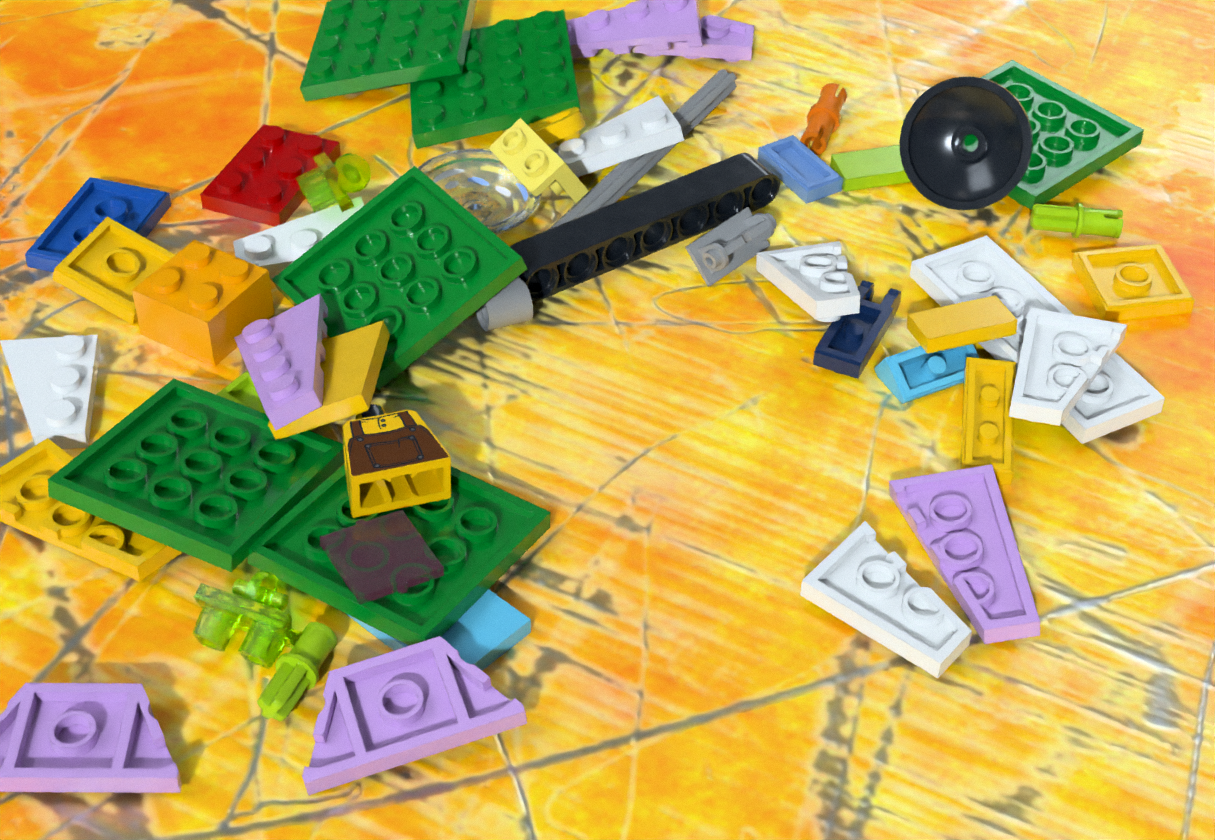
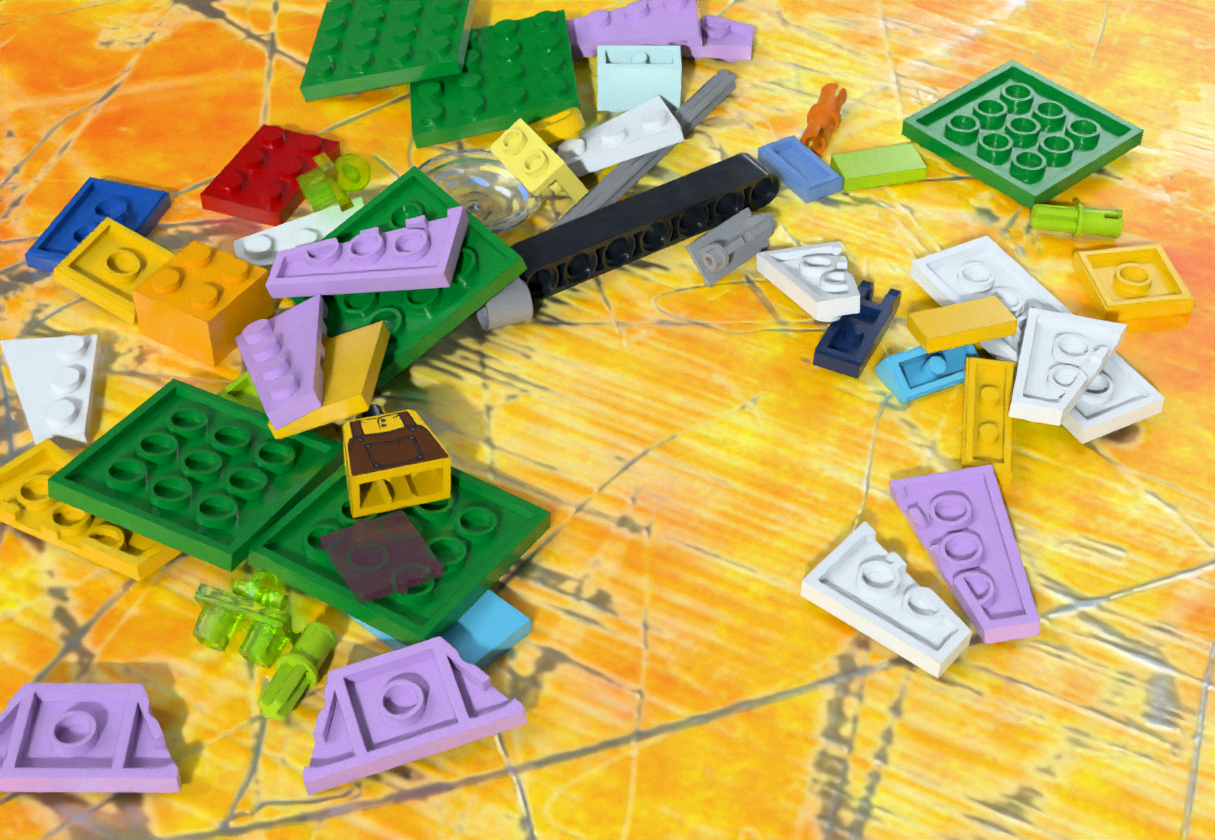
black dish [899,77,1033,210] -> none
none -> lavender wing [265,205,469,299]
none -> light aqua brick [597,45,682,113]

